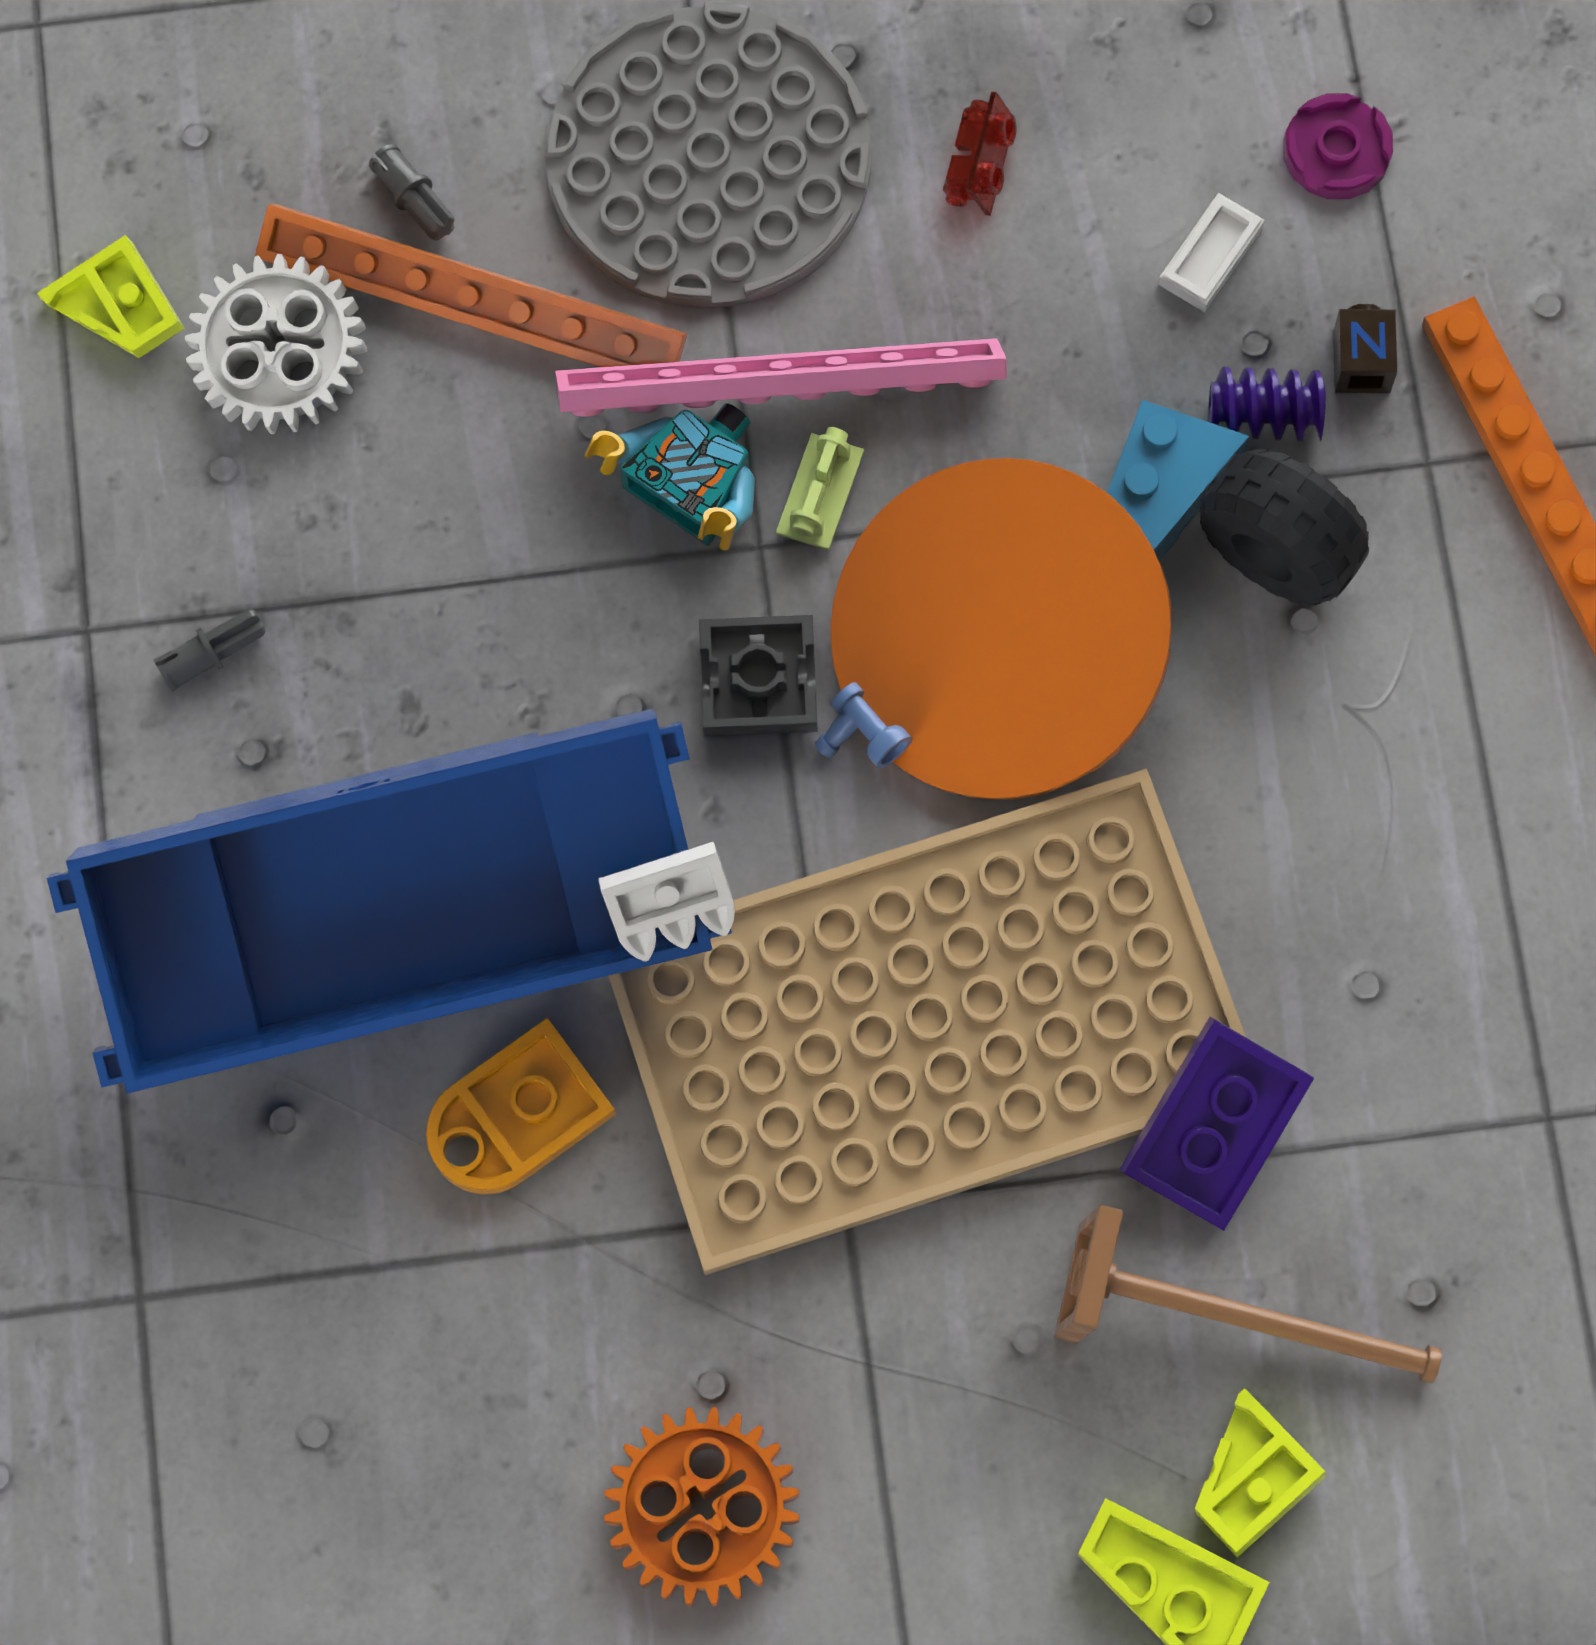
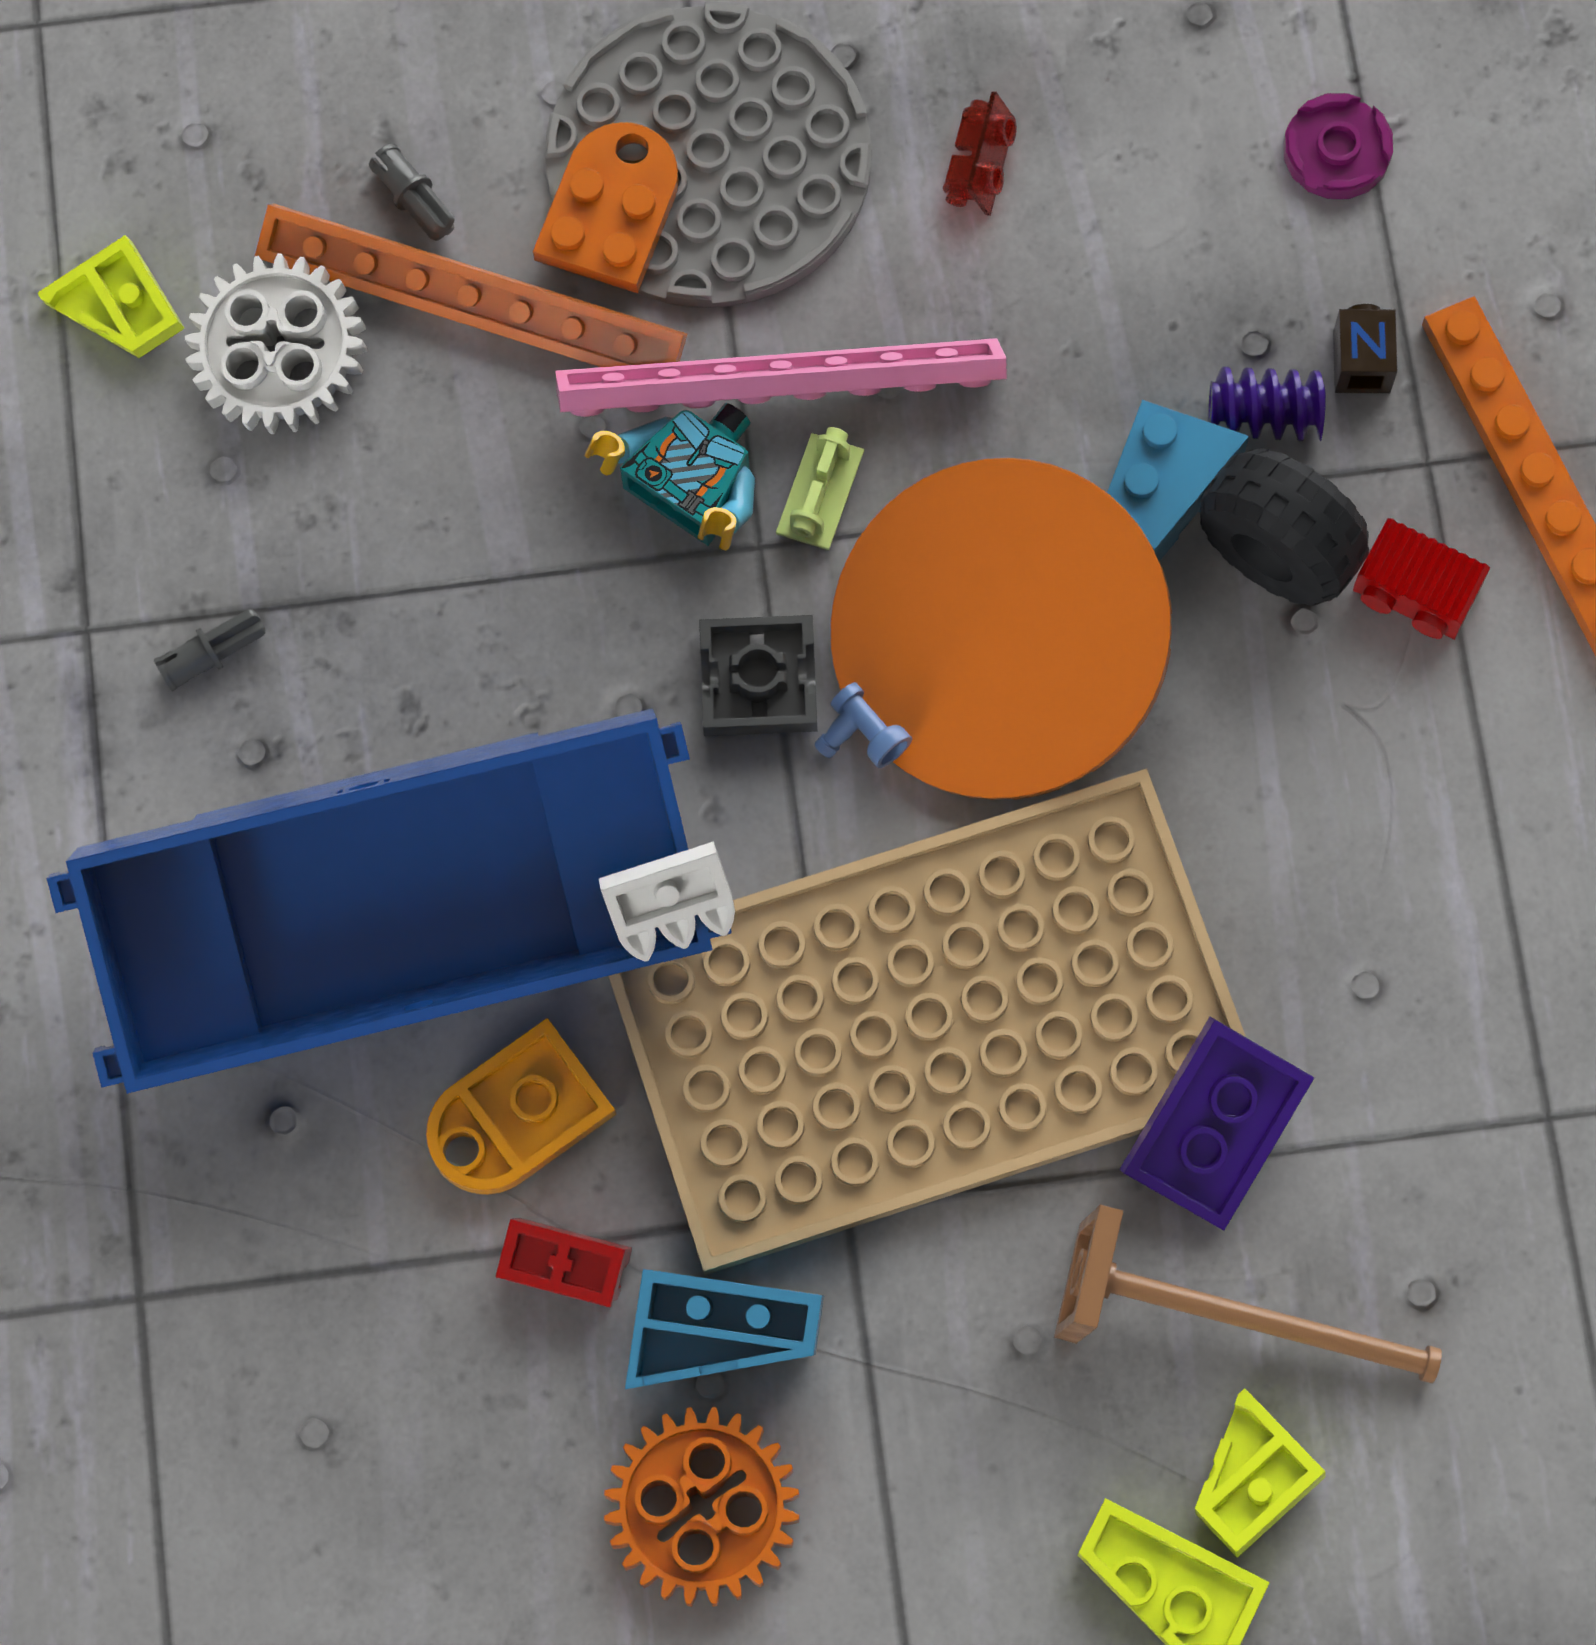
white tile [1158,193,1265,313] -> none
none -> red hinge [495,1218,633,1308]
none -> orange plate [533,122,678,294]
none -> dark azure wedge [625,1269,824,1389]
none -> red brick [1353,518,1490,640]

